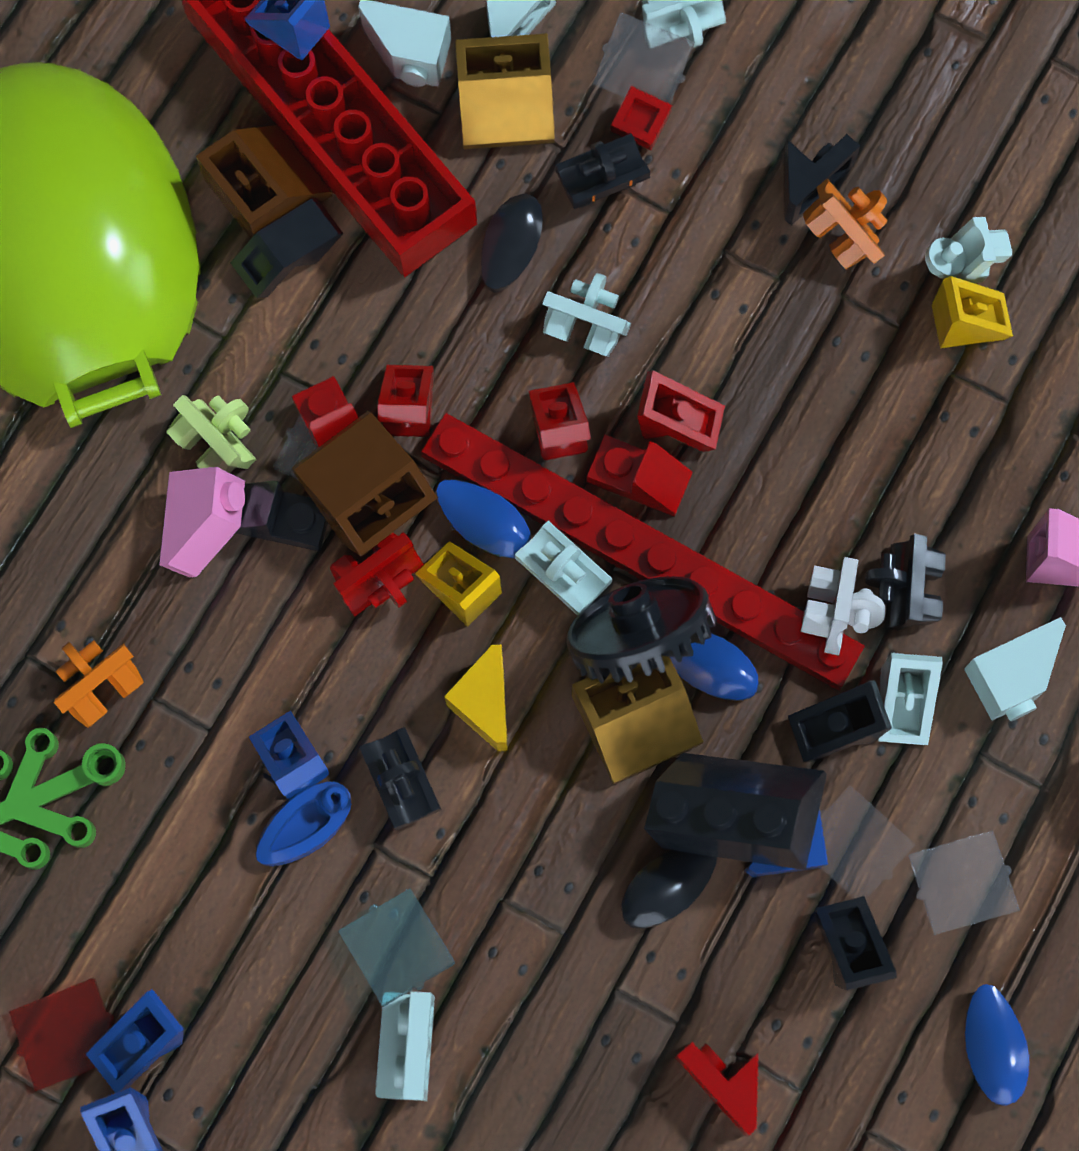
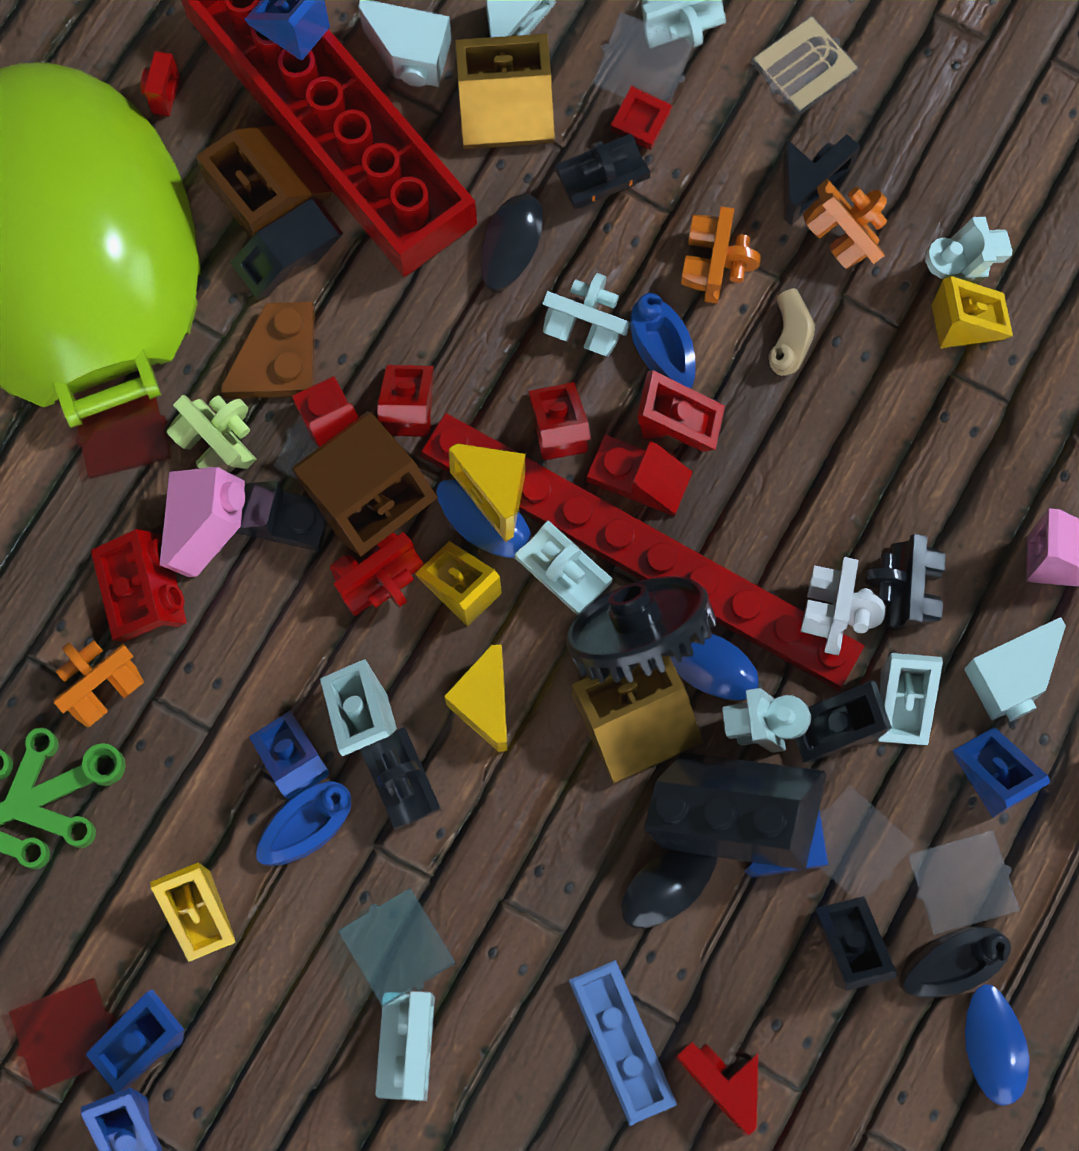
none -> clear red piece [75,395,171,478]
none -> red bracket [91,529,187,642]
none -> red plate [141,51,180,117]
none -> yellow slope [150,862,236,962]
none -> dark orange wing [222,302,315,399]
none -> light aqua slope [320,659,397,756]
none -> yellow slope [449,444,525,542]
none -> medium blue tile [569,960,677,1126]
none -> blue arm [630,293,695,389]
none -> orange hips [681,206,761,304]
none -> light aqua hips [723,688,811,753]
none -> piece [751,15,860,116]
none -> tan arm [768,288,815,376]
none -> black arm [899,927,1011,998]
none -> blue slope [953,727,1050,818]

